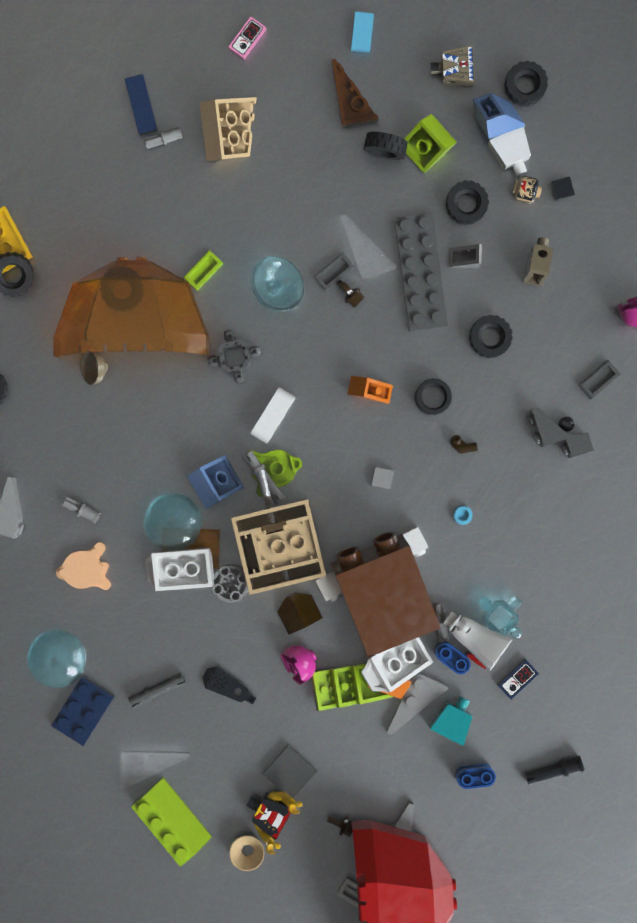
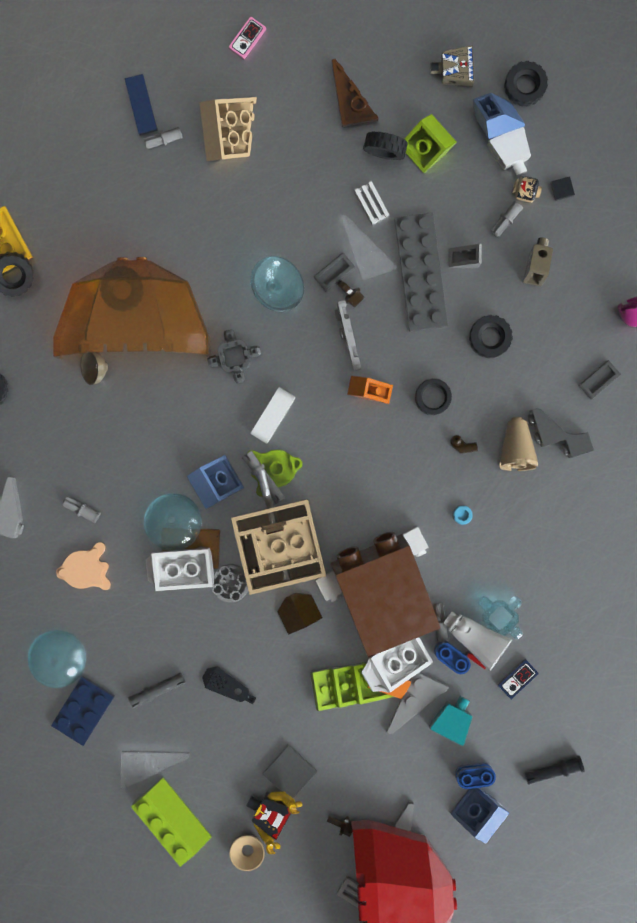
lime tile [183,250,223,291] -> none
dark pink cylinder [281,645,317,685] -> none
medium azure tile [351,11,374,53] -> none
light grey tile [371,467,394,489] -> none
black tyre [445,180,489,225] -> none
black hinge [558,417,575,432] -> none
none -> light grey wing [335,300,361,371]
none -> white tile [354,181,389,225]
none -> medium blue slope [451,788,509,843]
none -> light grey axle [491,201,523,237]
none -> tan cone [499,417,538,471]

